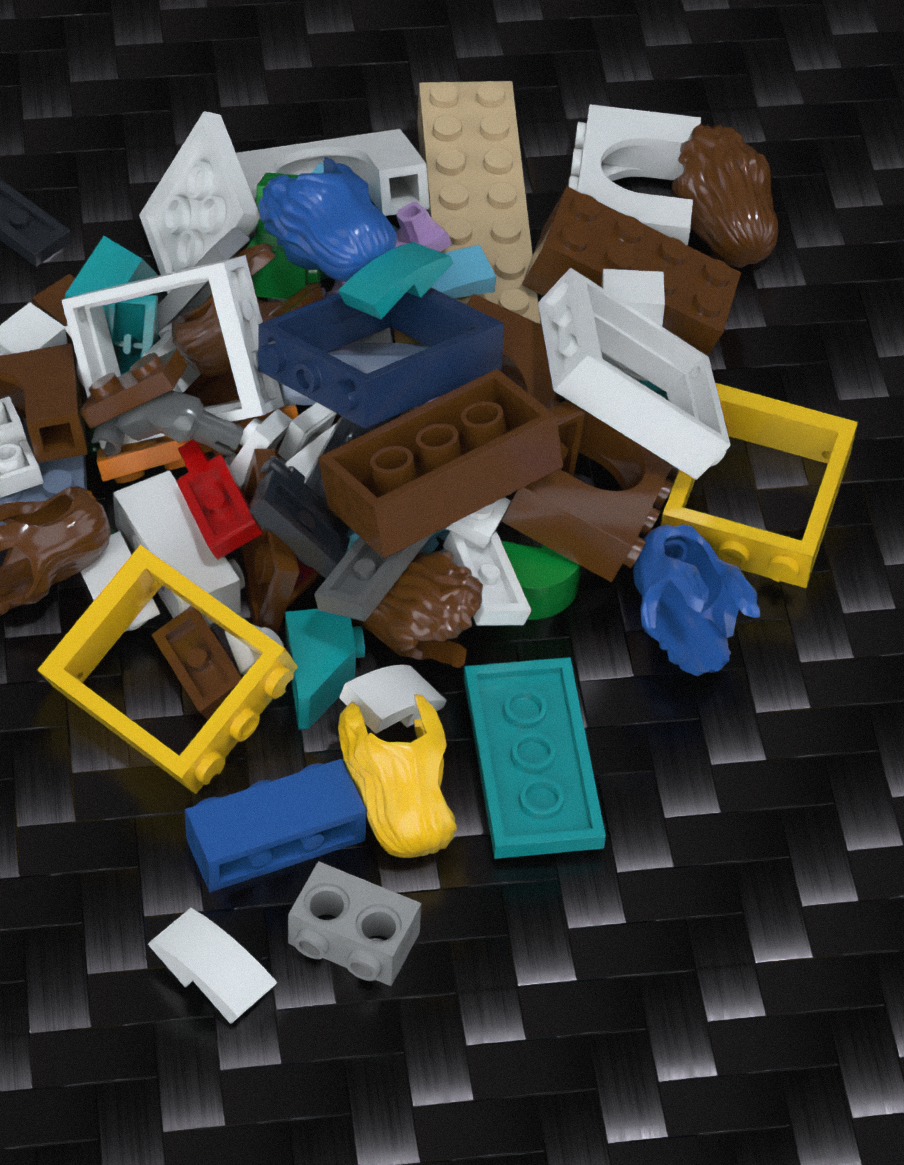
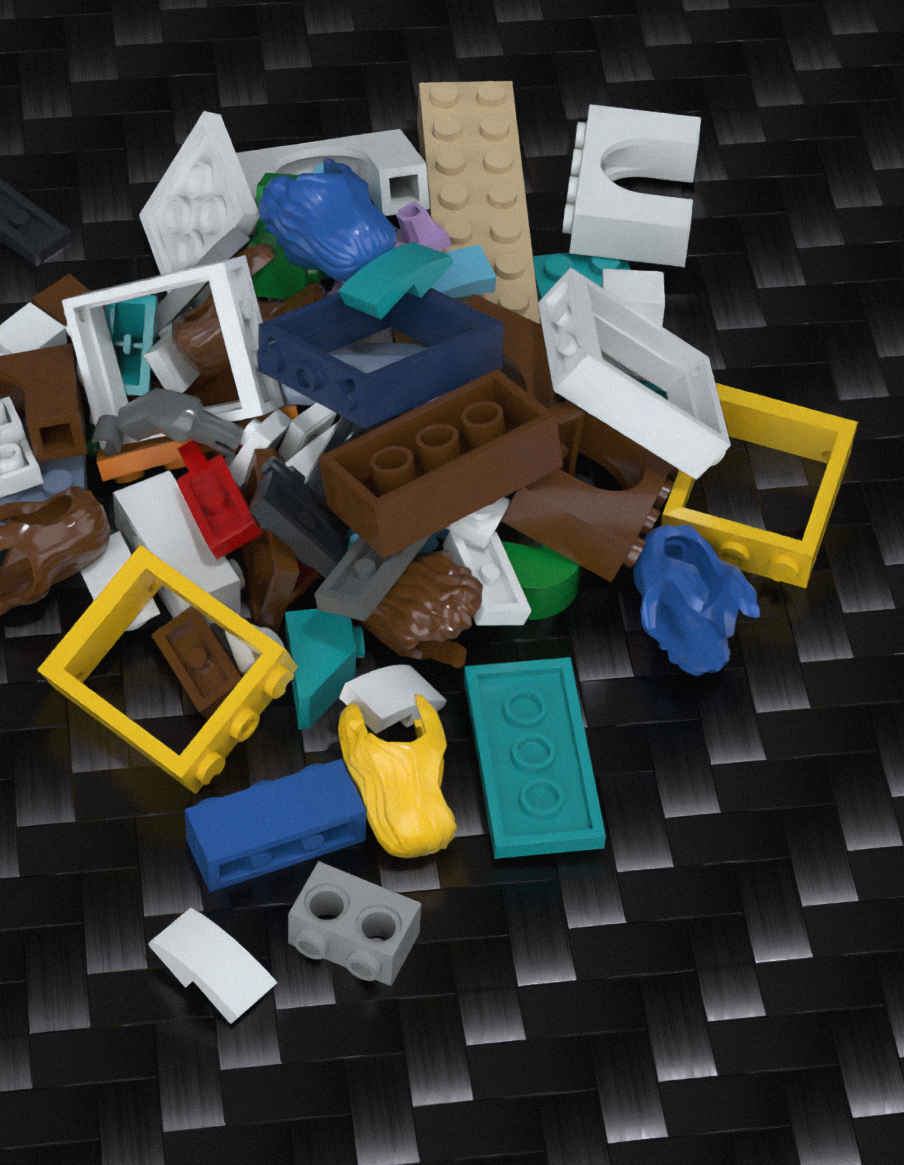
teal slope [64,236,158,313] -> none
reddish brown plate [79,349,188,429] -> none
reddish brown brick [522,186,741,356] -> none
reddish brown hair [671,124,779,268] -> none

